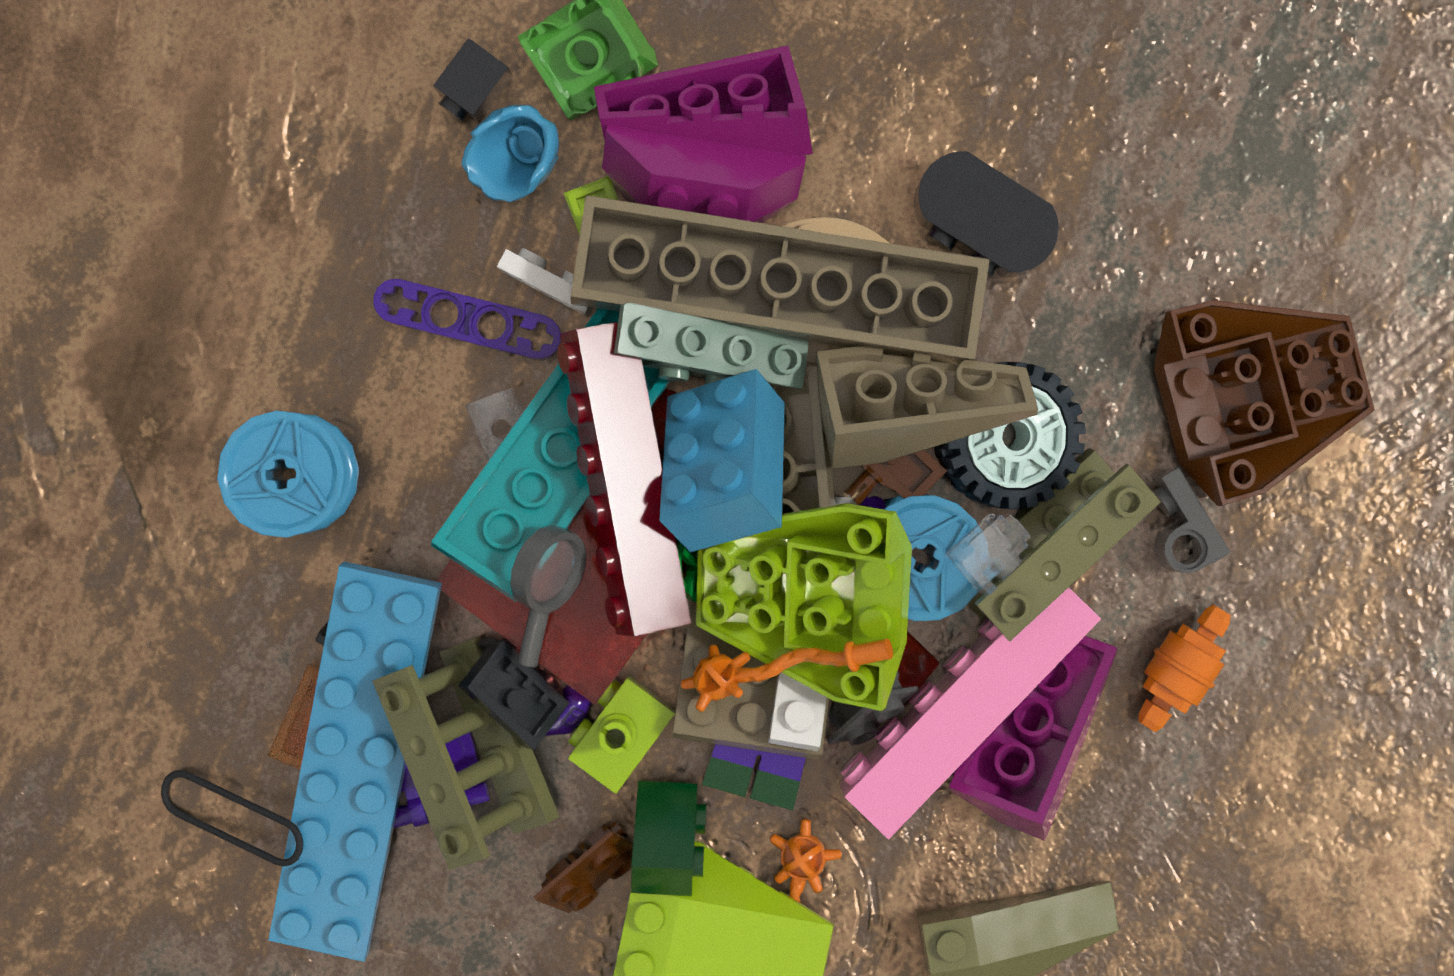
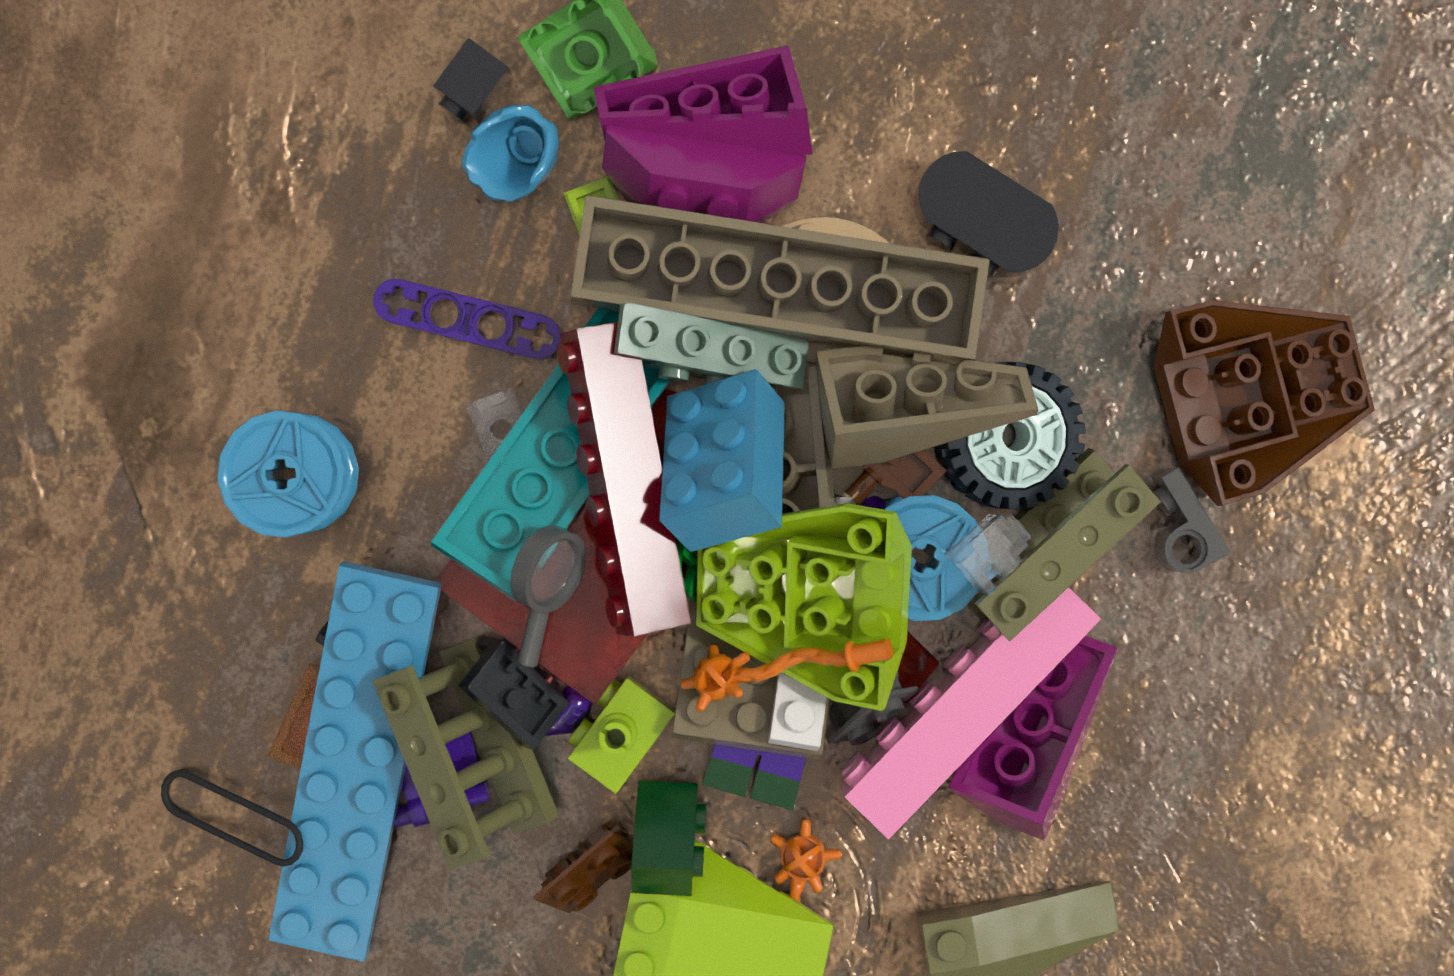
white plate [497,248,593,317] -> none
orange piece [1138,604,1231,732] -> none

